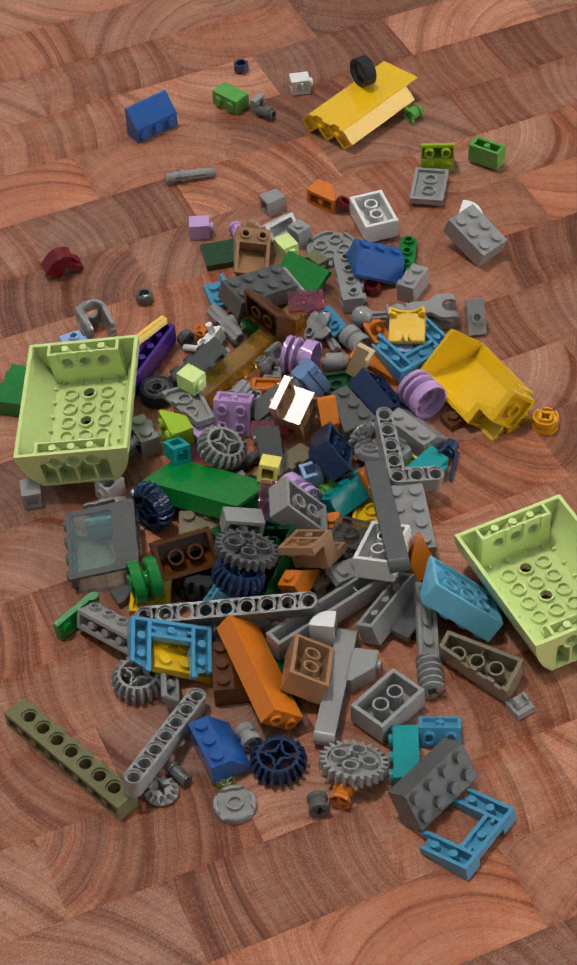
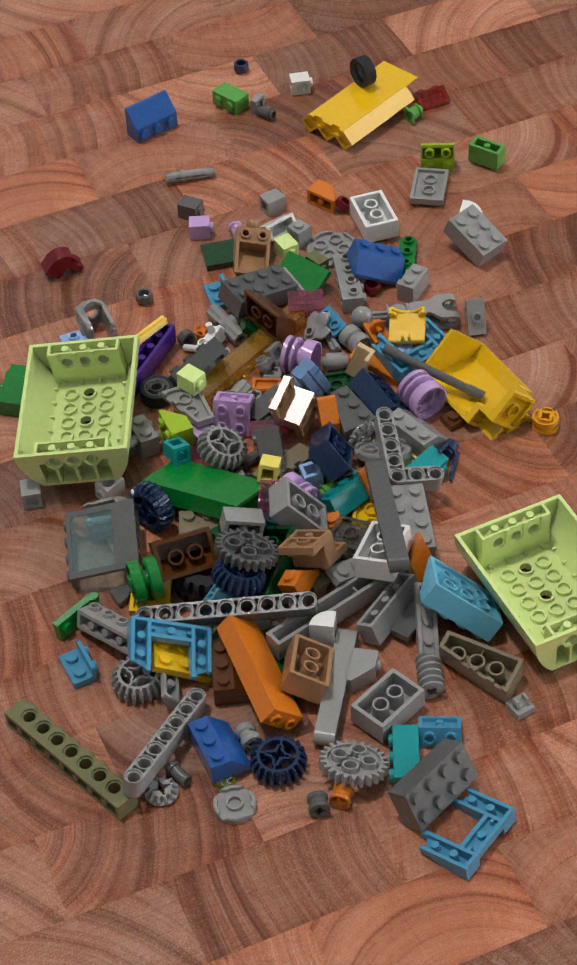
none -> dark azure bracket [58,640,99,689]
none -> dark grey brick [177,195,205,220]
none -> dark grey piece [382,343,486,402]
none -> clear red bracket [413,85,451,111]

